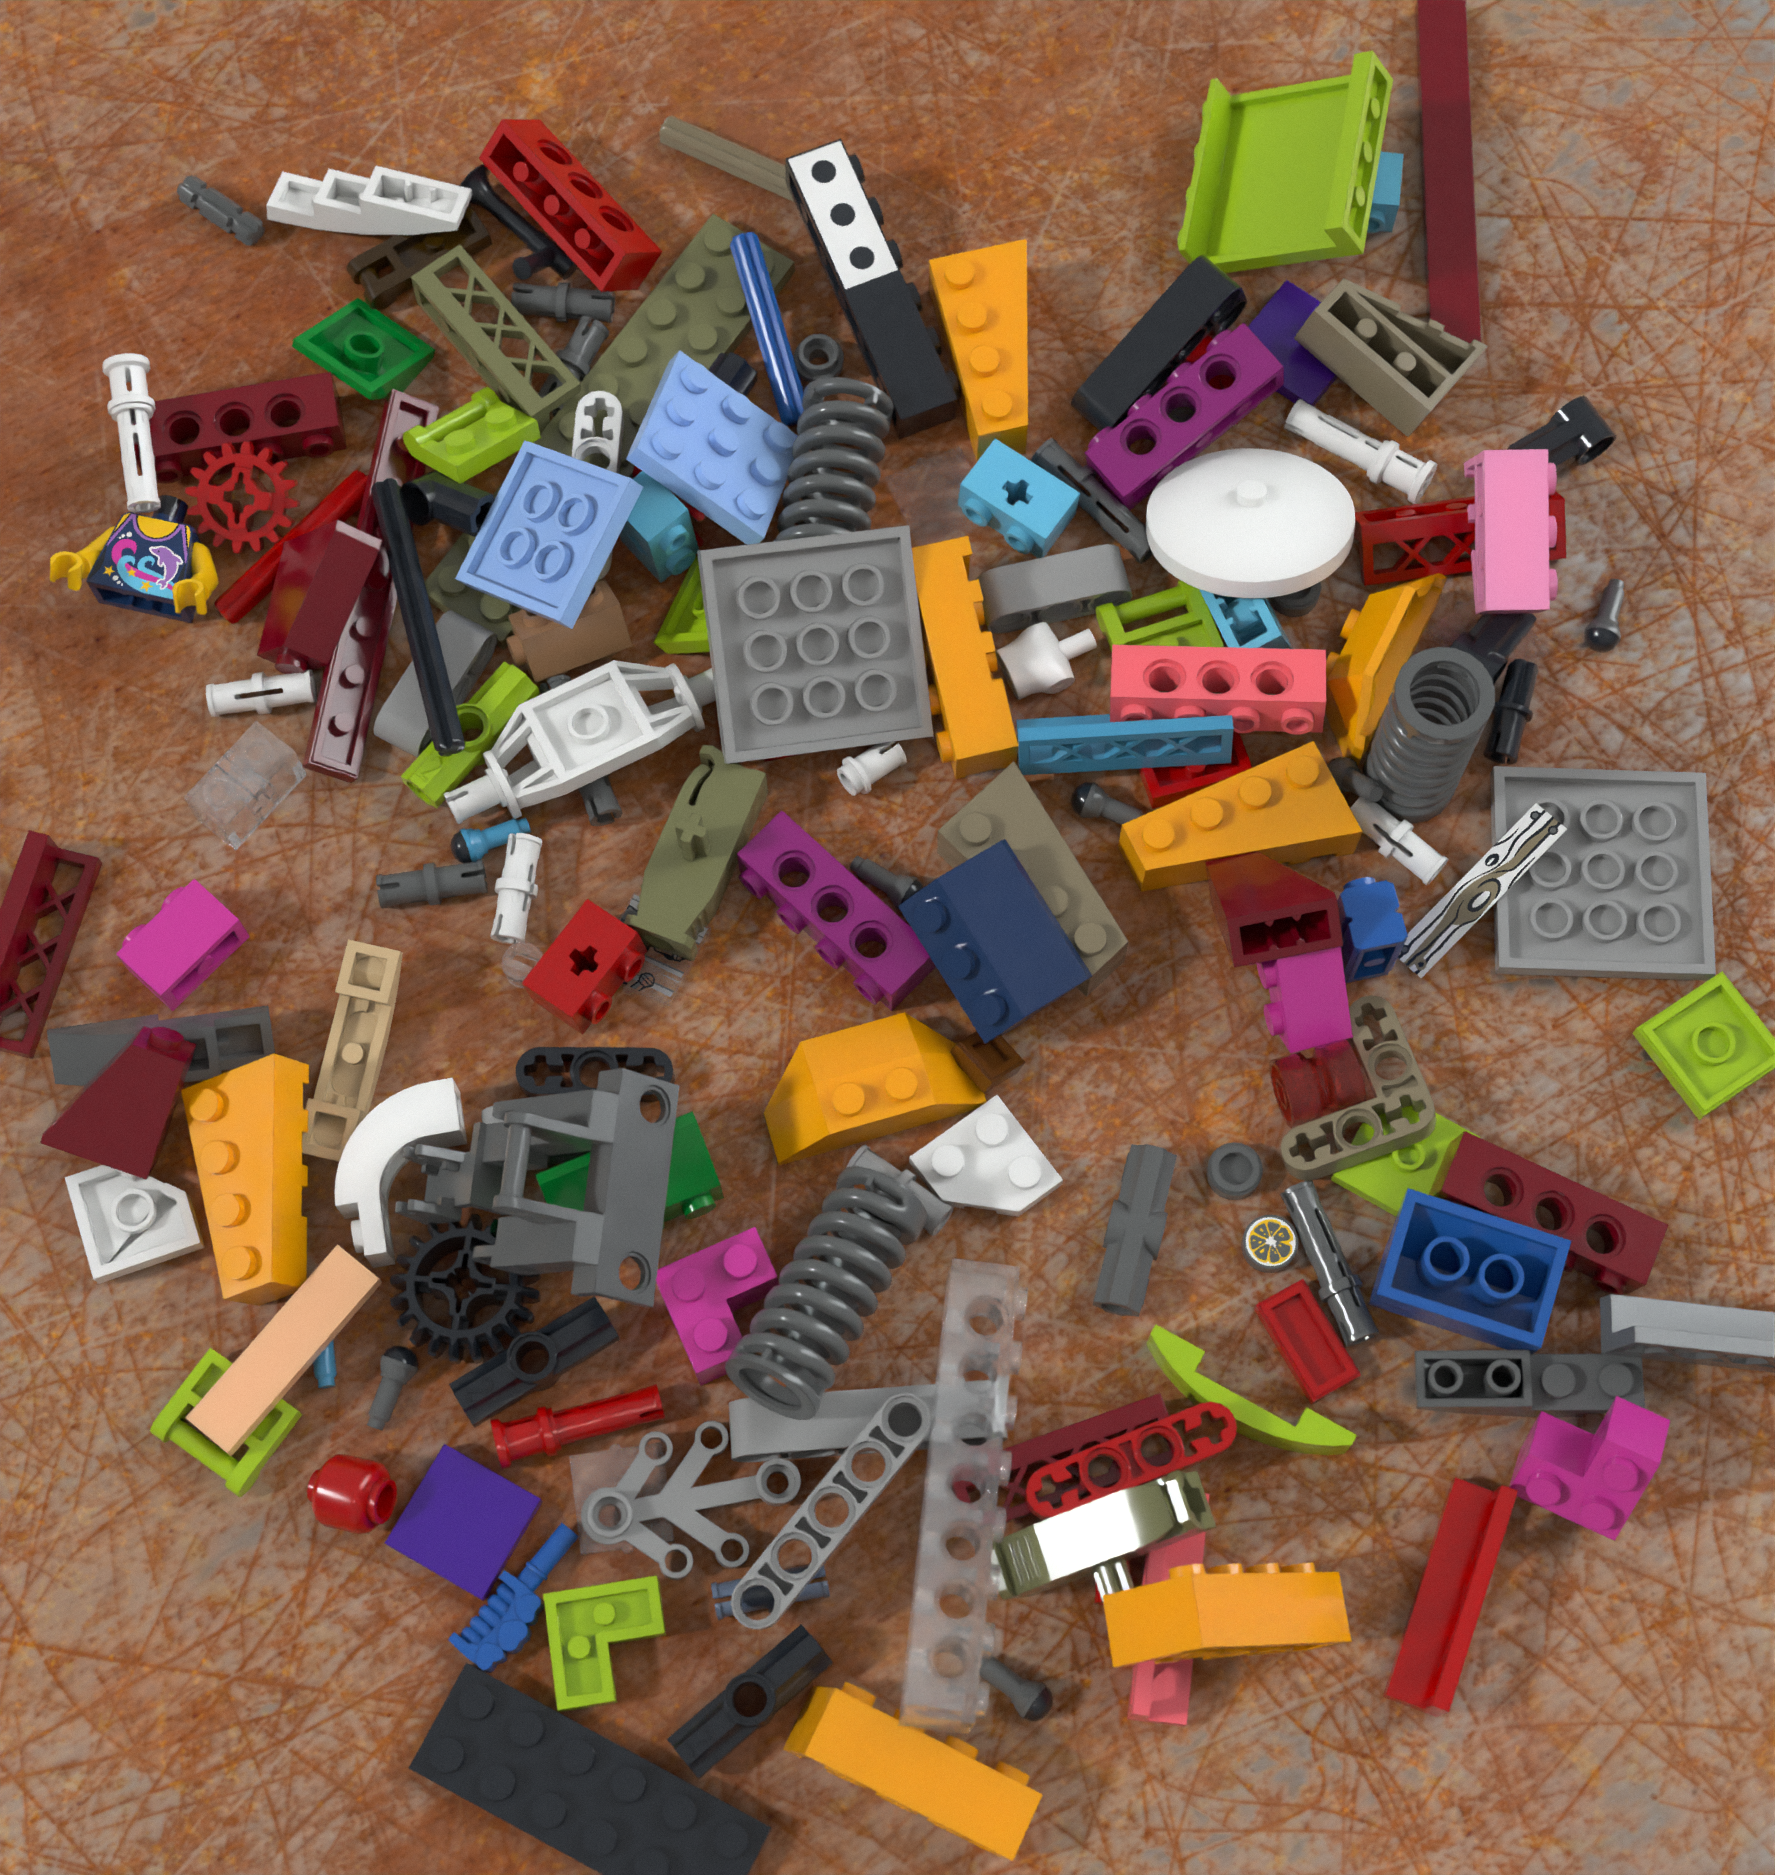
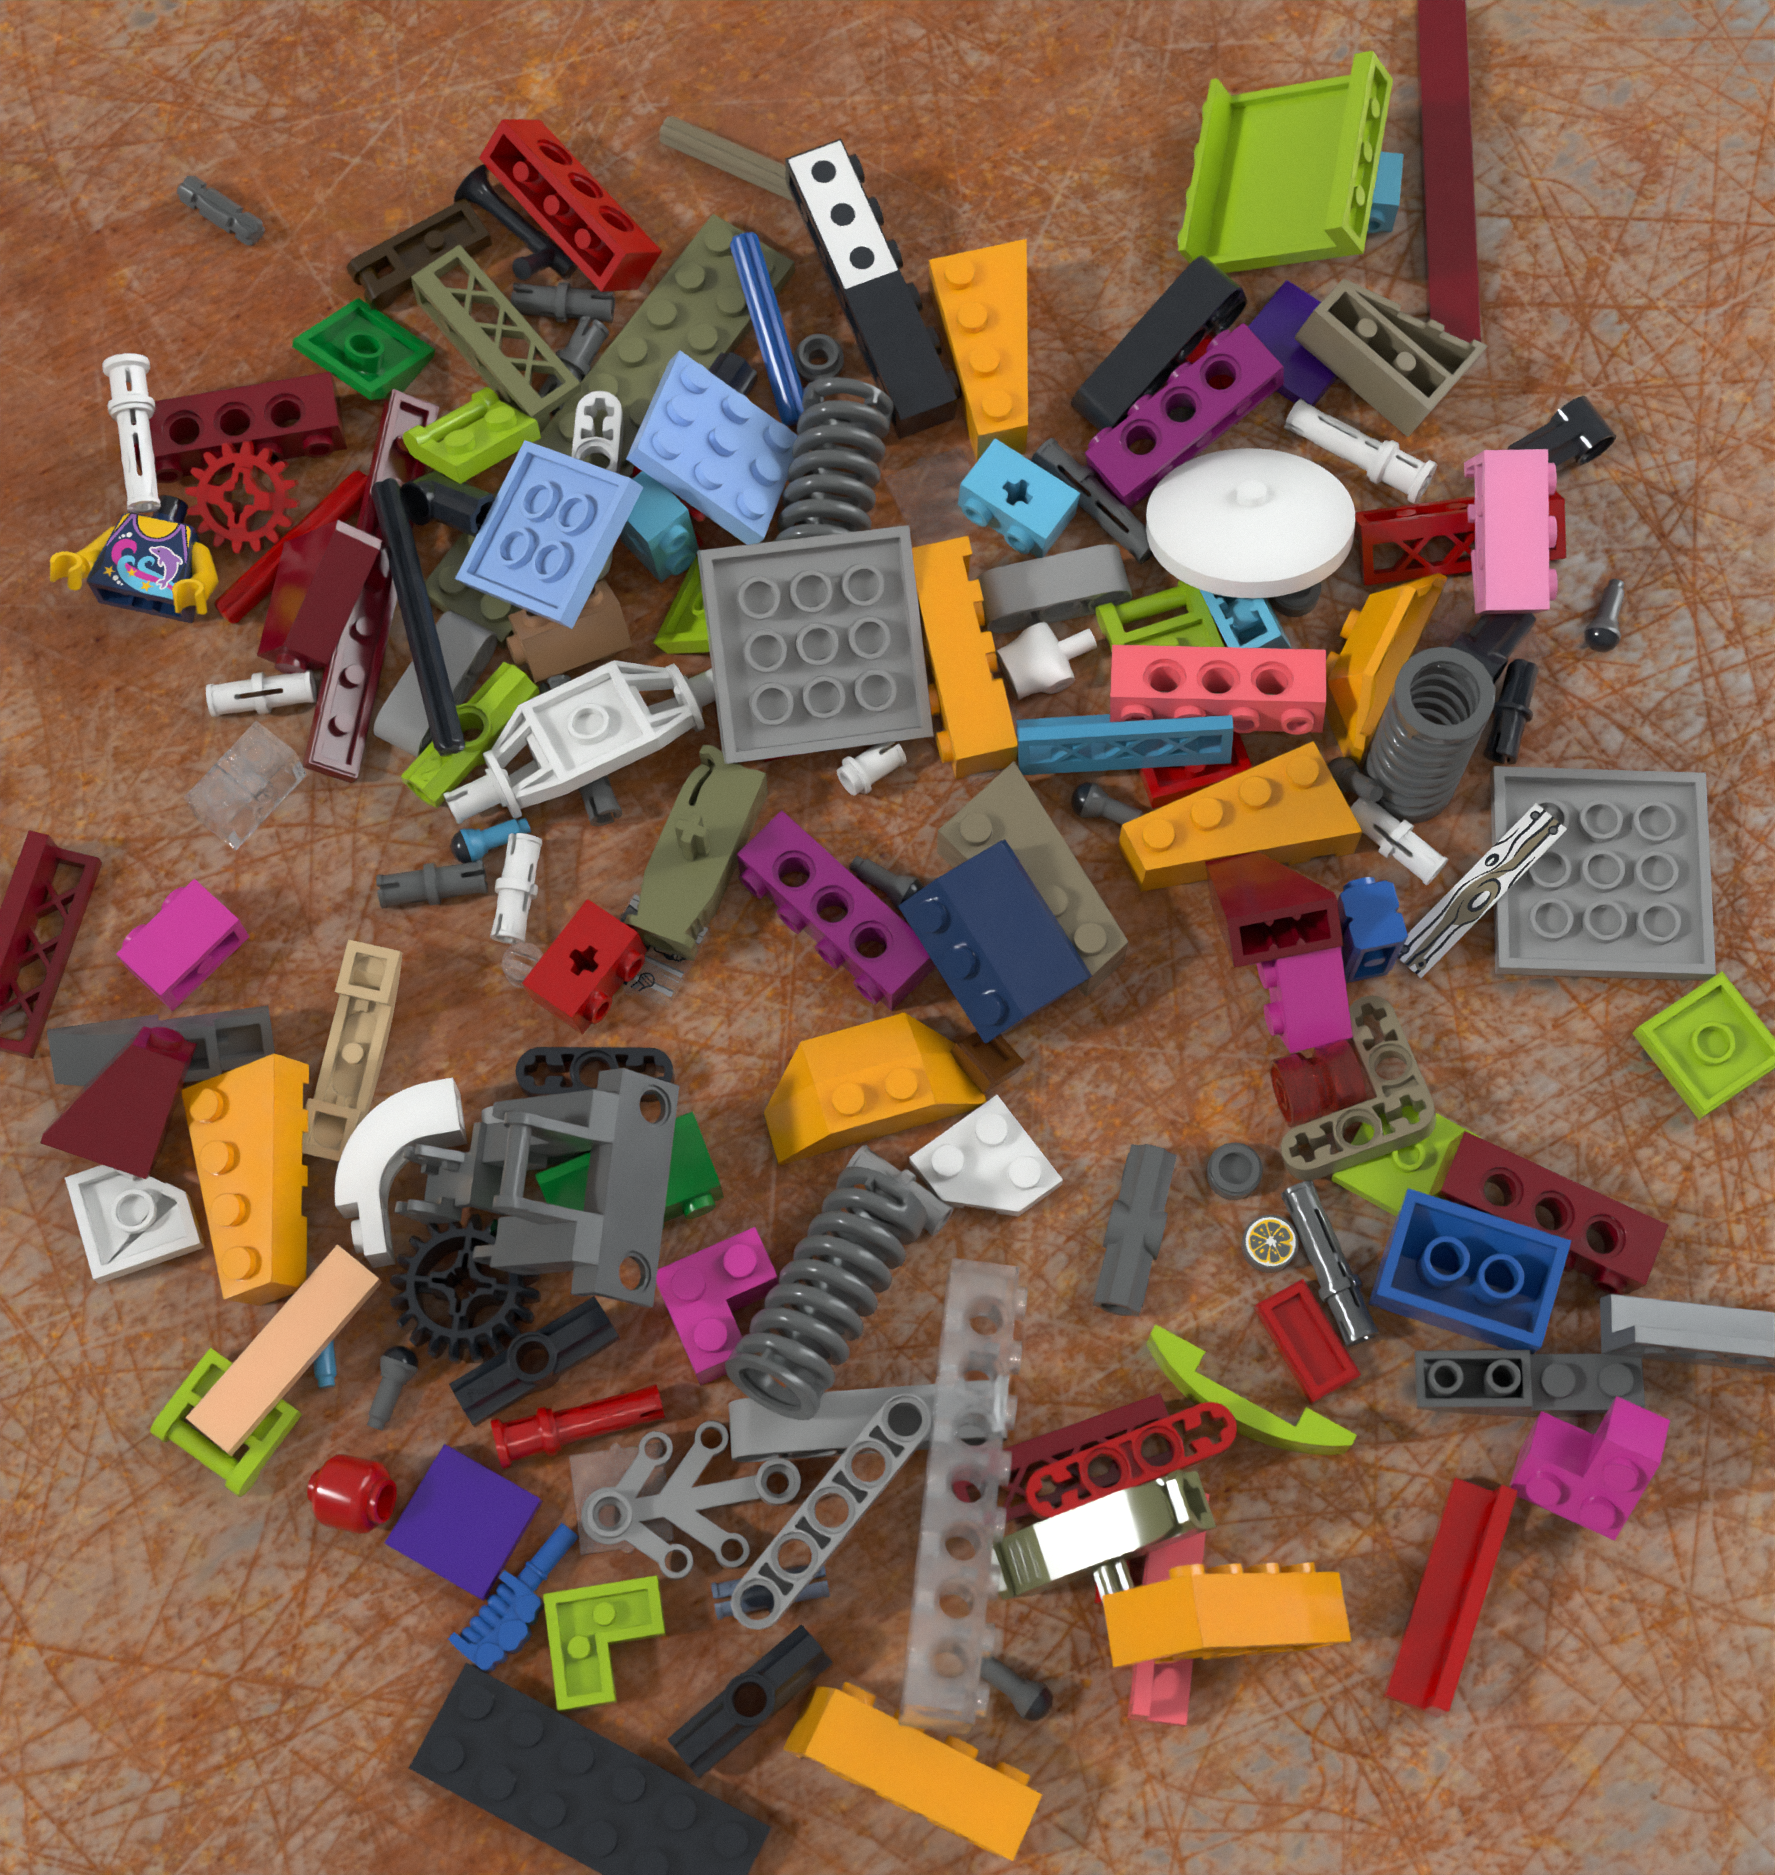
white slope [266,166,472,235] -> none

